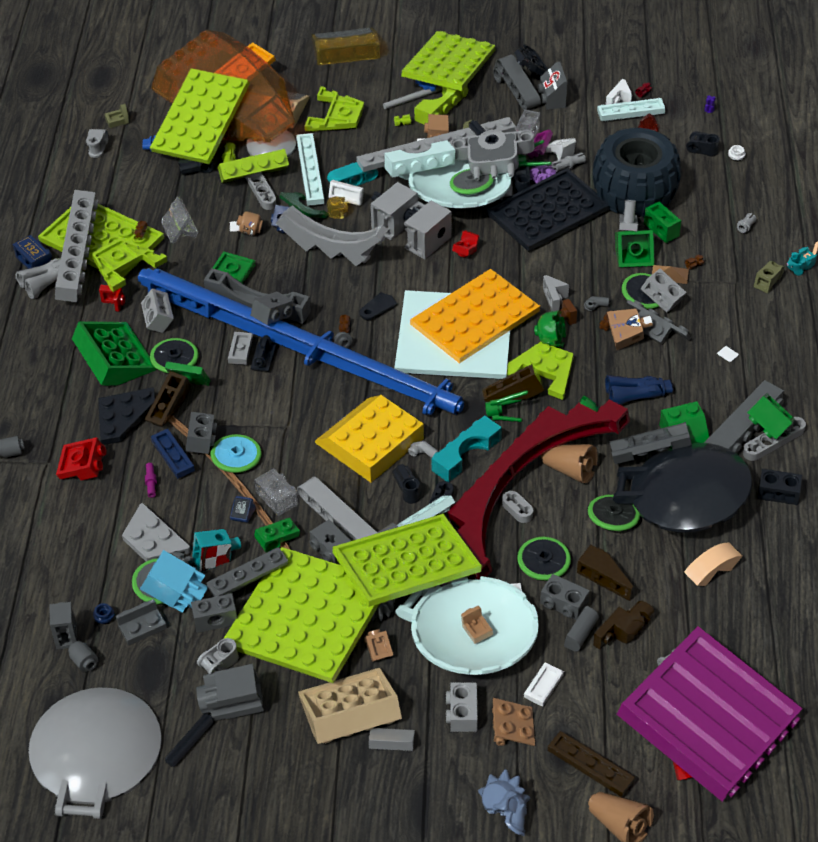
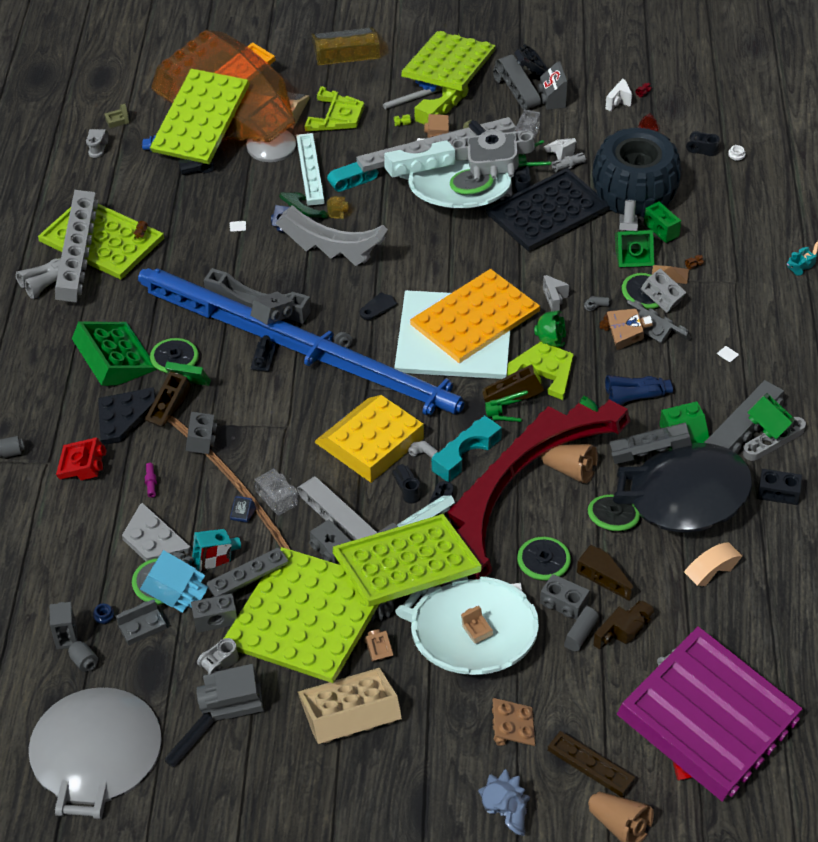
dark blue brick [13,235,52,269] -> none
lime wing [92,238,167,292] -> none
red bracket [99,285,126,312] -> none
light grey brick [141,288,174,333] -> none
dark blue plate [151,429,195,479] -> none
clear bracket [161,196,199,244] -> none
medium azure wheel [211,434,261,473] -> none
green plate [212,251,256,284] -> none
lime arch [218,149,289,183] -> none
lime pin [222,142,236,163] -> none
light grey plate [228,332,253,365] -> none
medium nougat head [236,211,263,236] -> none
light grey beam [245,173,277,210] -> none
green plate [254,518,300,553] -> none
white tile [329,180,364,206] -> none
reddish brown piece [339,315,350,333] -> none
light grey slope [369,728,415,751] -> none
light grey piece [371,182,452,259] -> none
light grey brick [446,683,477,732] -> none
red bracket [452,230,480,257] -> none
light grey beam [502,491,533,523] -> none
white tile [524,662,564,707] -> none
magenta tile [527,129,553,159] -> none
medium lavender gear [529,165,556,183] -> none
reddish brown plate [560,299,577,325] -> none
light aqua plate [597,98,665,121] -> none
dark purple piece [705,95,716,113] -> none
light grey pin [737,213,756,233] -> none
olive leg [754,261,785,293] -> none

